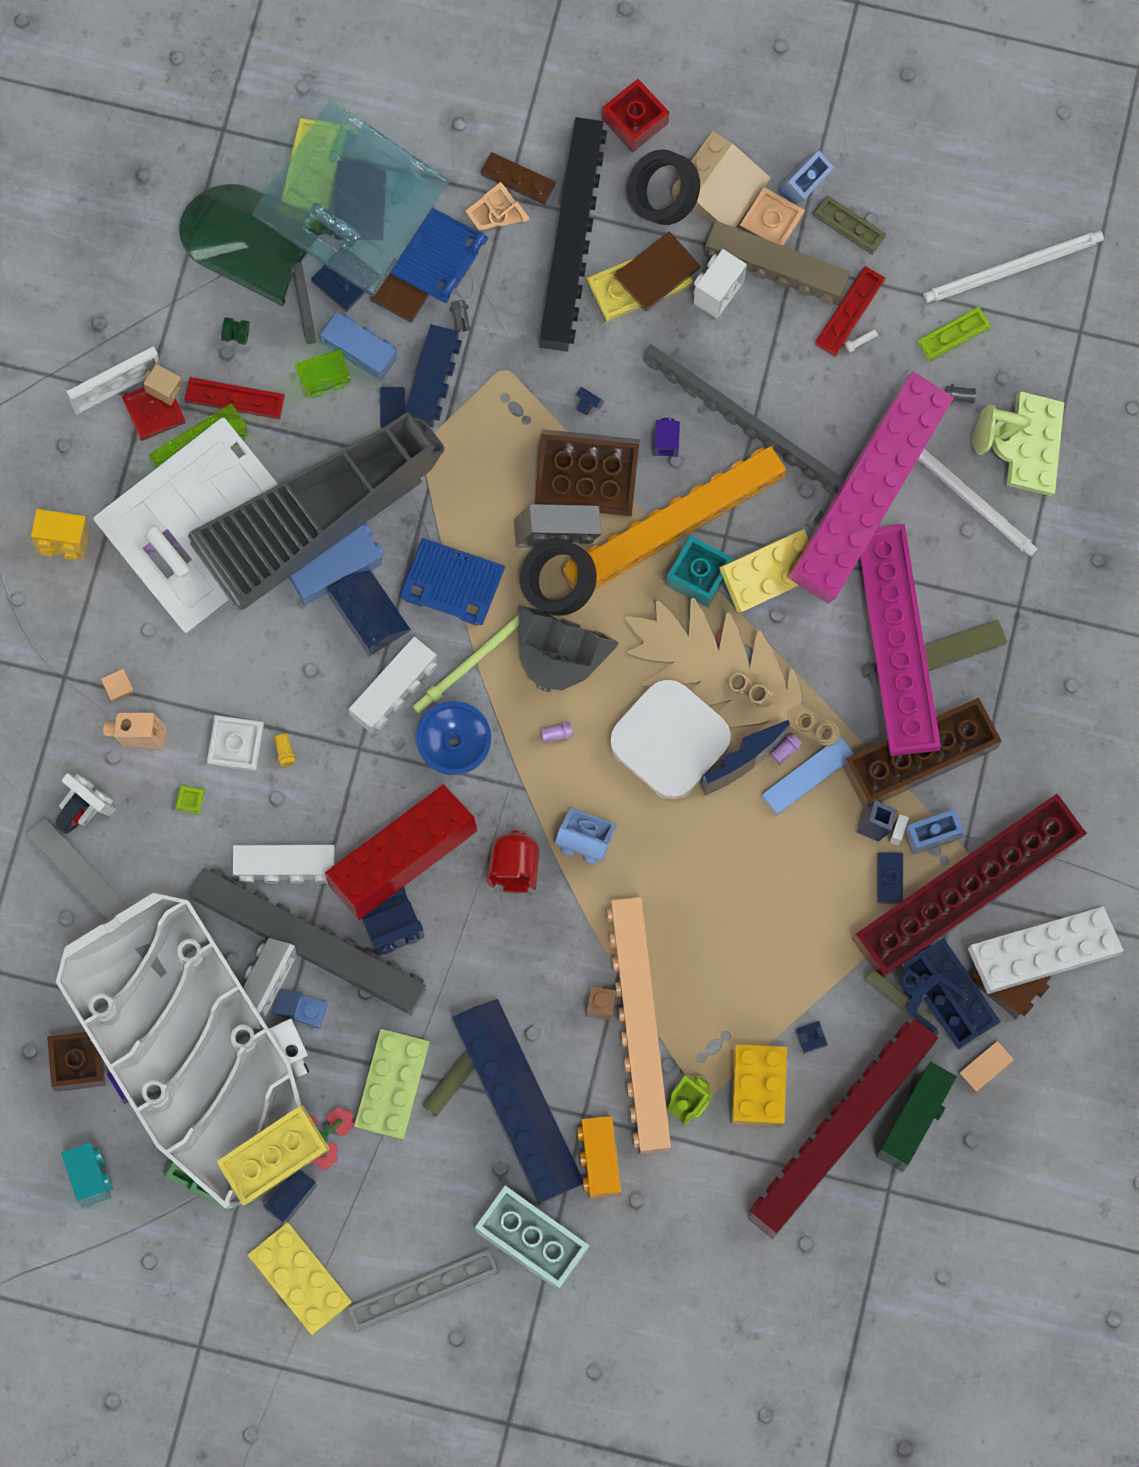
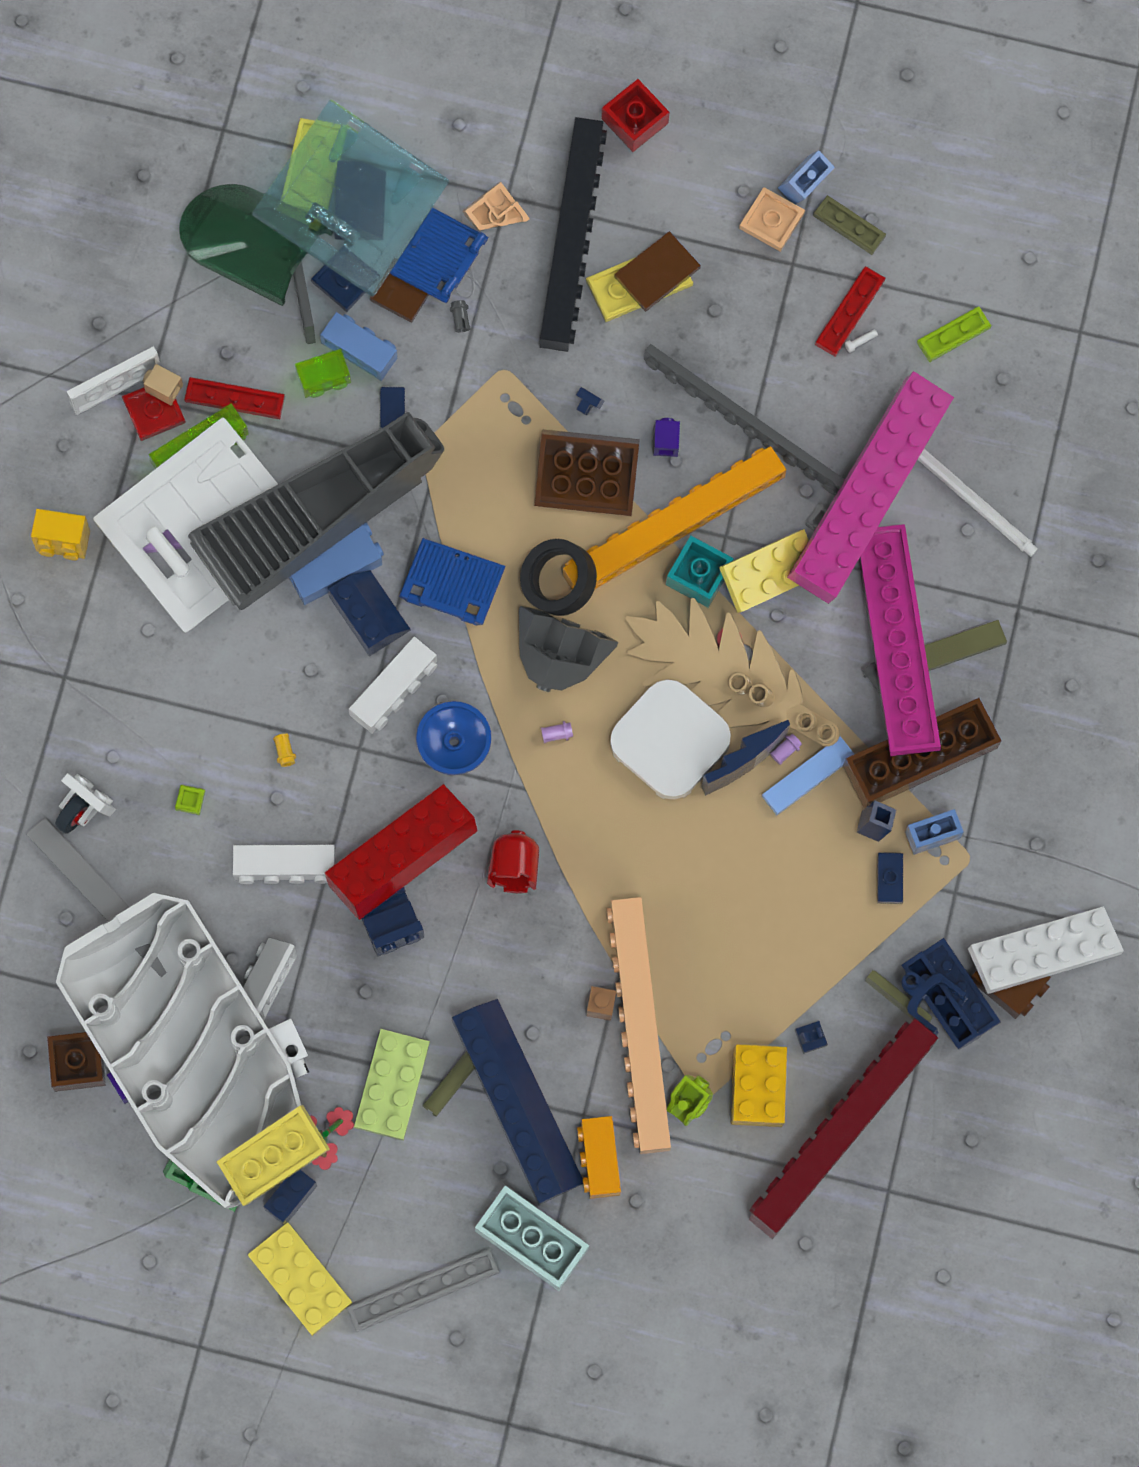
teal brick [61,1142,114,1208] -> none
light nougat tile [101,669,134,702] -> none
light nougat torso [103,713,166,750] -> none
dark grey brick [189,868,426,1016] -> none
white tile [207,715,264,772] -> none
dark green wheel [221,317,250,345] -> none
medium blue slope [272,989,328,1029] -> none
dark blue brick [405,324,462,428] -> none
yellowish green bar [412,614,519,714] -> none
reddish brown plate [481,152,556,205] -> none
wedge [514,504,602,548] -> none
light blue brick [555,807,617,864] -> none
black tyre [627,149,700,225] -> none
tan slope [672,131,771,228] -> none
white brick [693,249,747,319] -> none
dark tan brick [704,221,851,305] -> none
dark red brick [852,793,1087,978] -> none
dark green brick [877,1061,957,1172] -> none
white tile [889,814,909,846] -> none
white piece [923,231,1104,303] -> none
dark grey pin [945,384,976,403] -> none
light nougat tile [959,1041,1014,1093] -> none
yellowish green plate [971,391,1064,496] -> none

